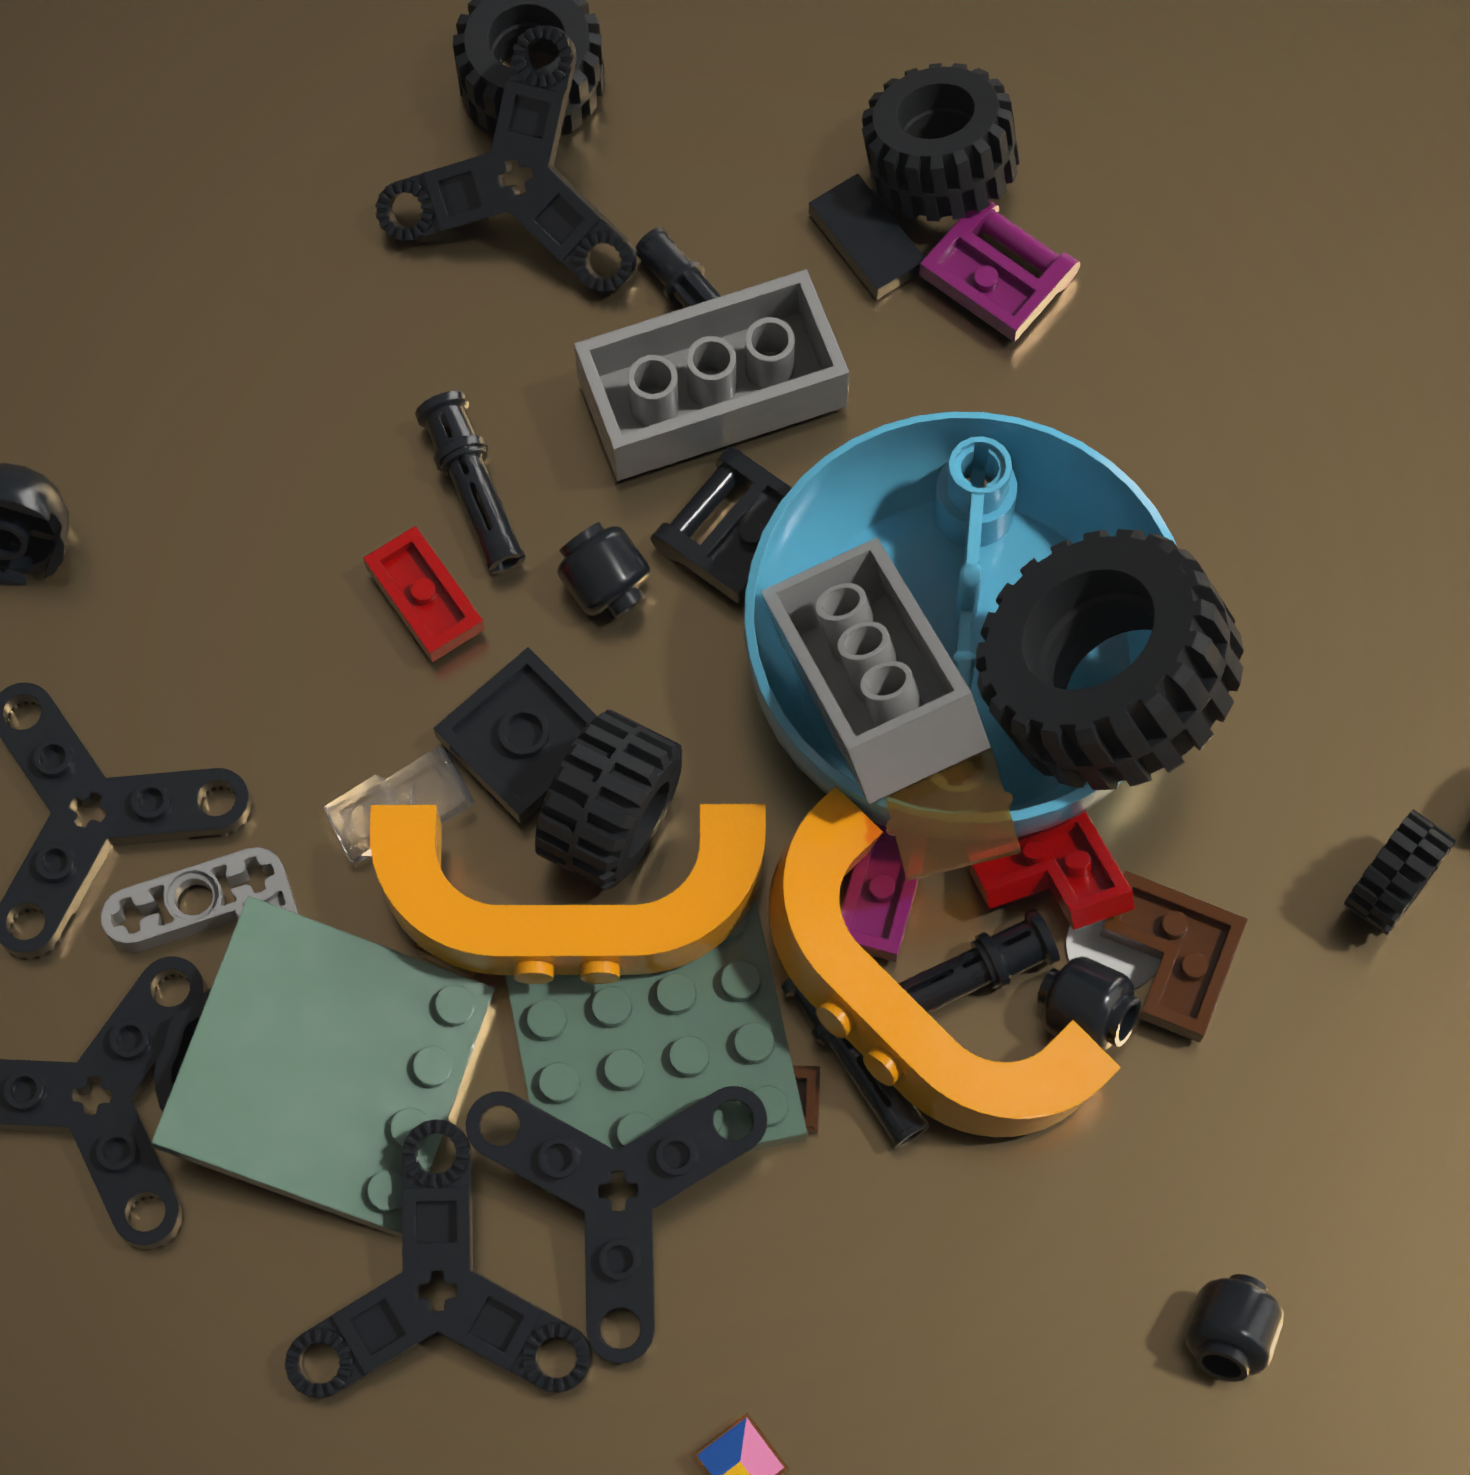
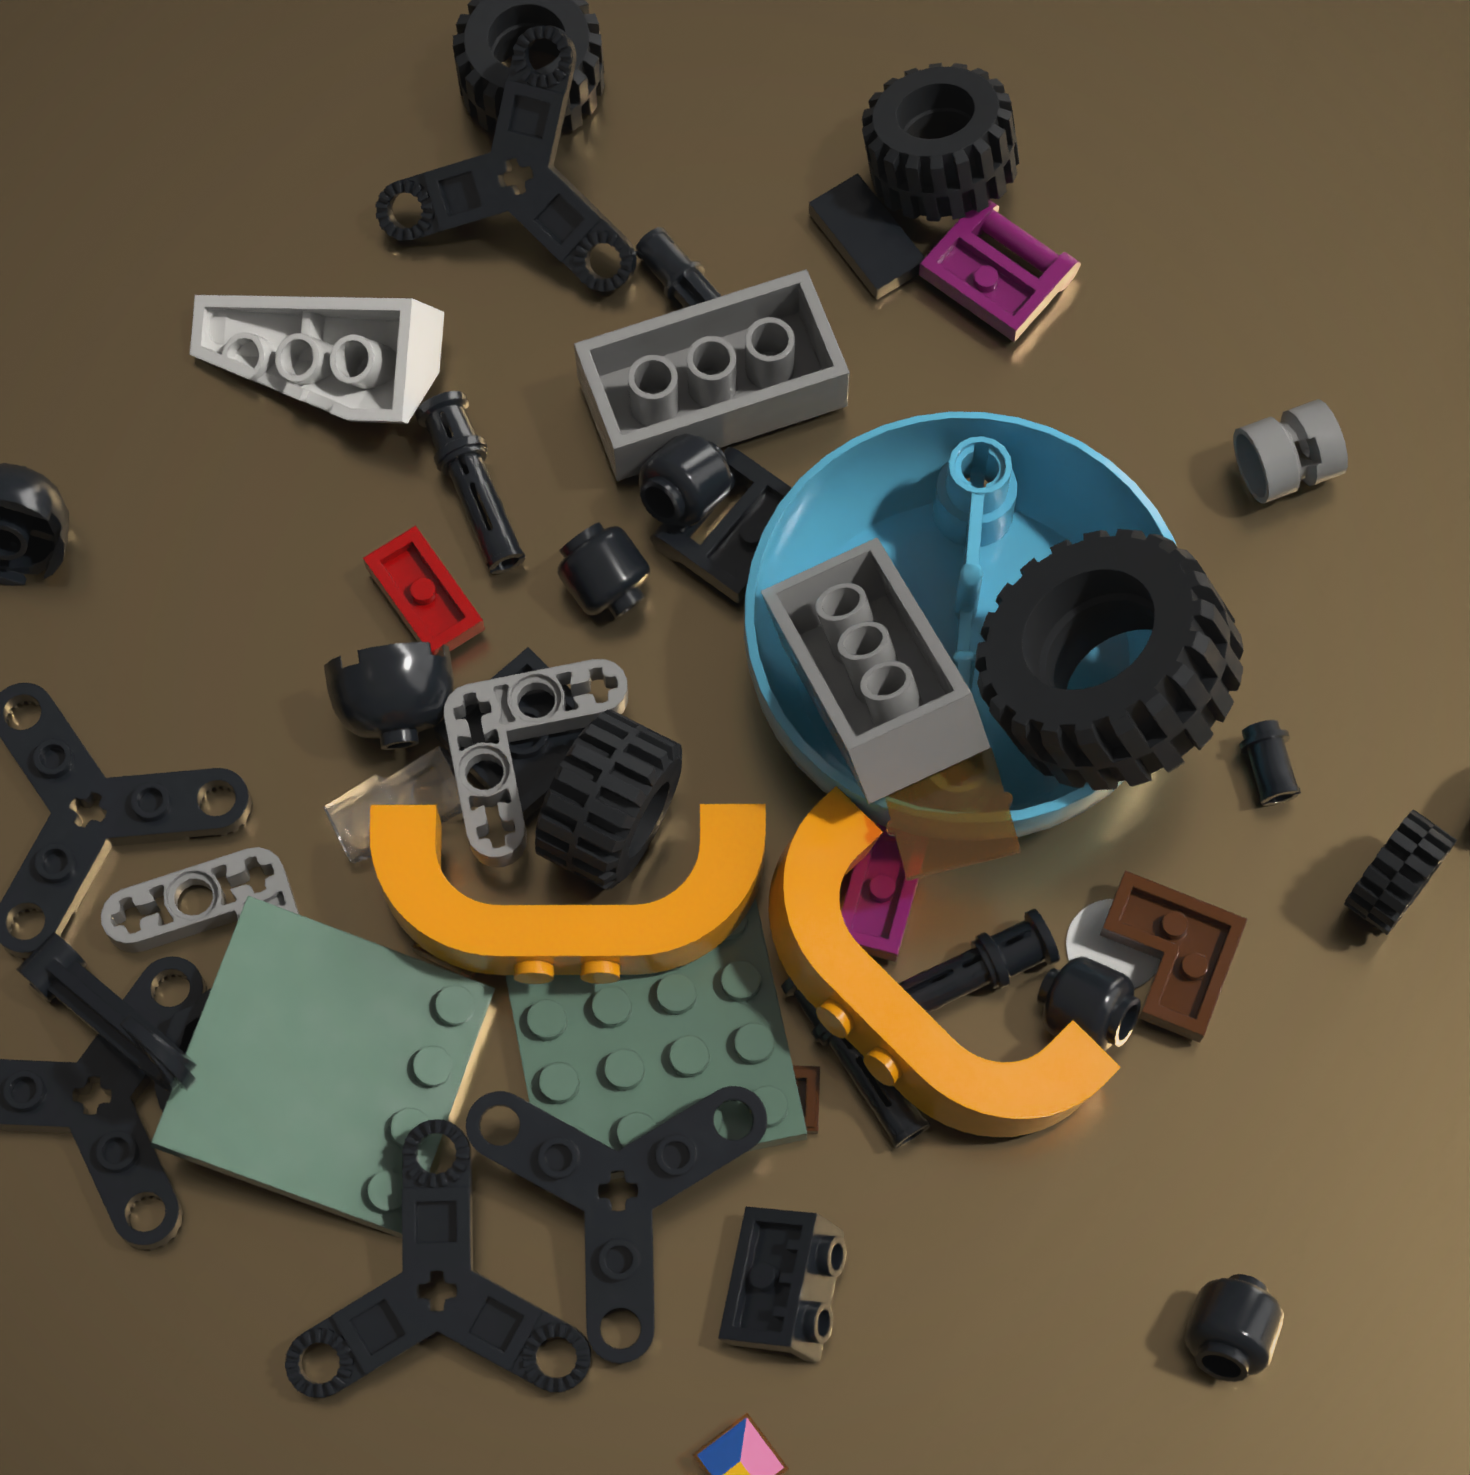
red plate [964,811,1135,930] -> none
none -> black piece [16,932,197,1092]
none -> white wedge [190,295,444,424]
none -> black cylinder [324,642,454,750]
none -> light grey beam [444,659,628,867]
none -> black head [639,434,732,527]
none -> black bracket [718,1207,846,1362]
none -> light grey wheel [1233,399,1348,504]
none -> black pin [1239,720,1301,806]

